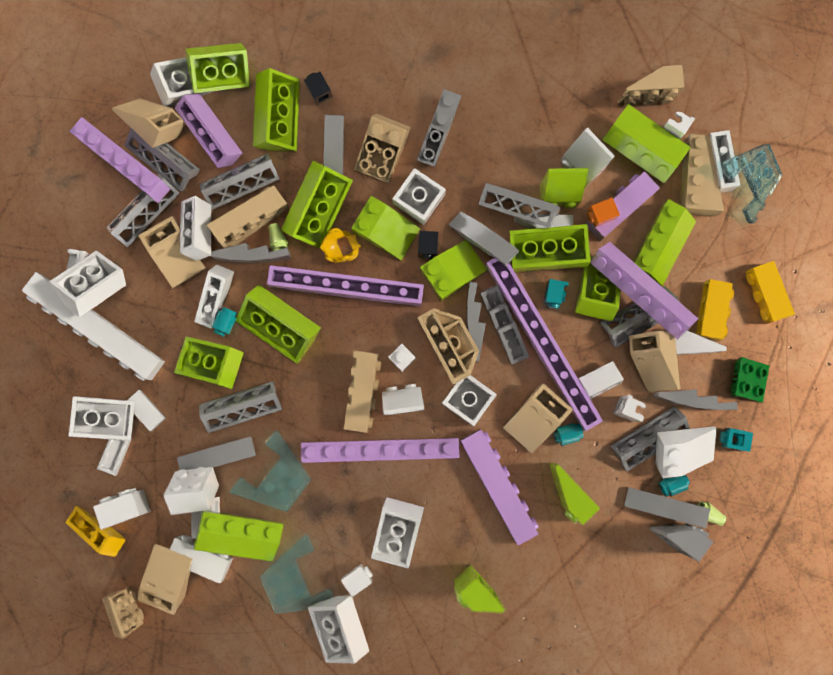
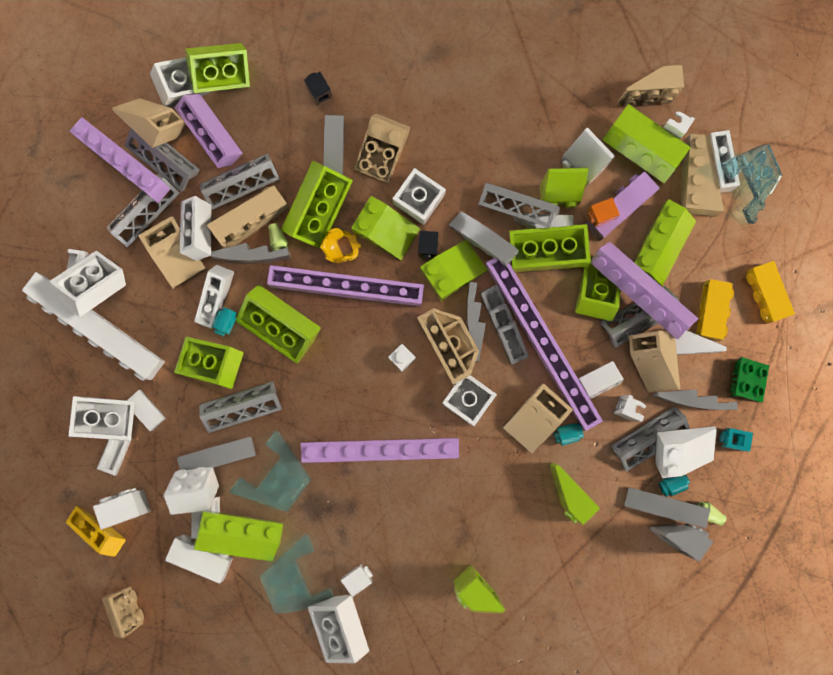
tan slope [137,544,193,615] -> none
lime slope [253,68,300,152] -> none
tan wedge [344,351,382,433] -> none
white slope [371,497,424,569] -> none
white slope [382,384,424,416] -> none
light grey slope [417,89,462,167] -> none
lavender brick [460,430,539,546] -> none
teal brick [543,279,569,309] -> none

